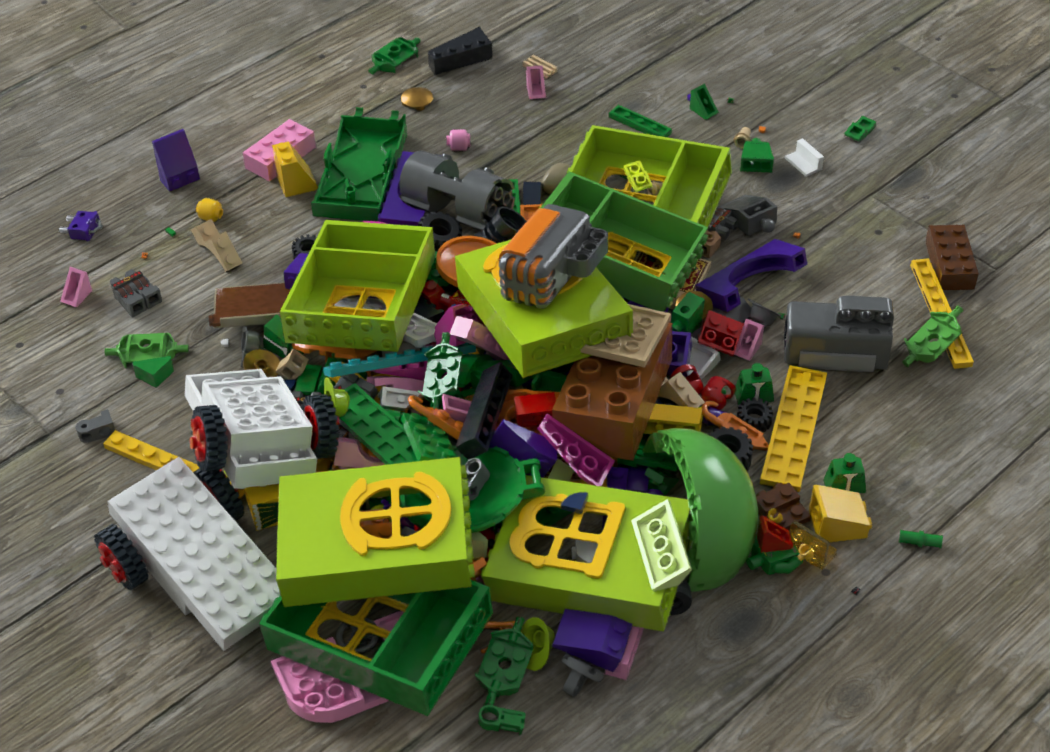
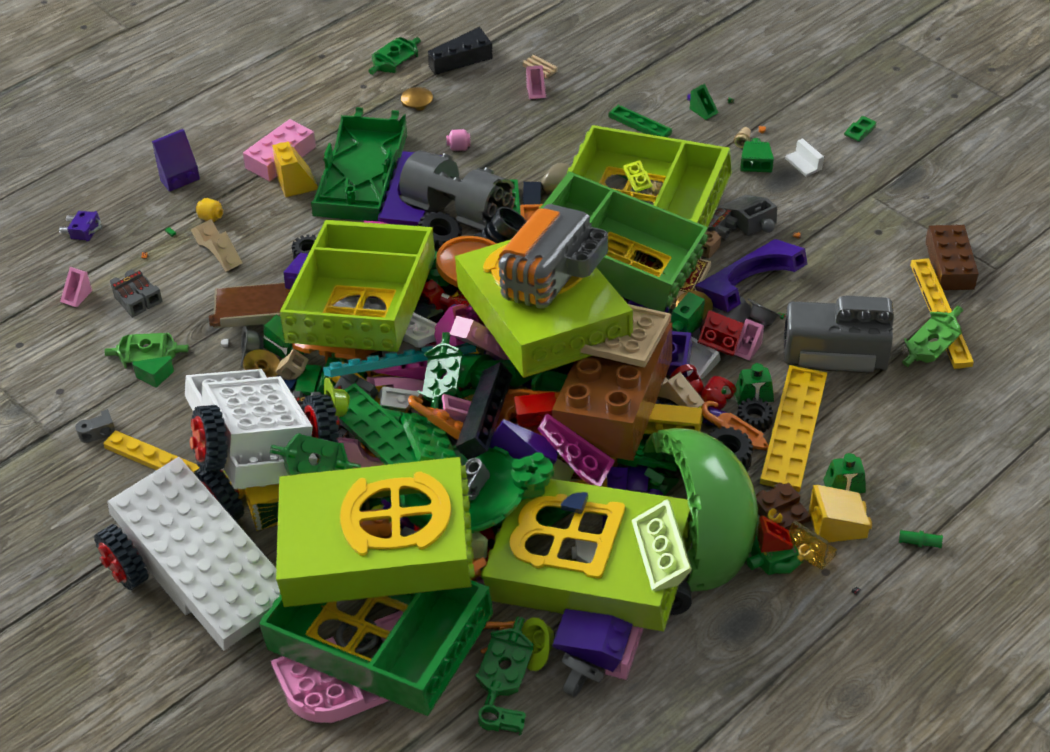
none -> green plate [270,433,361,475]
none -> green plate [511,452,554,491]

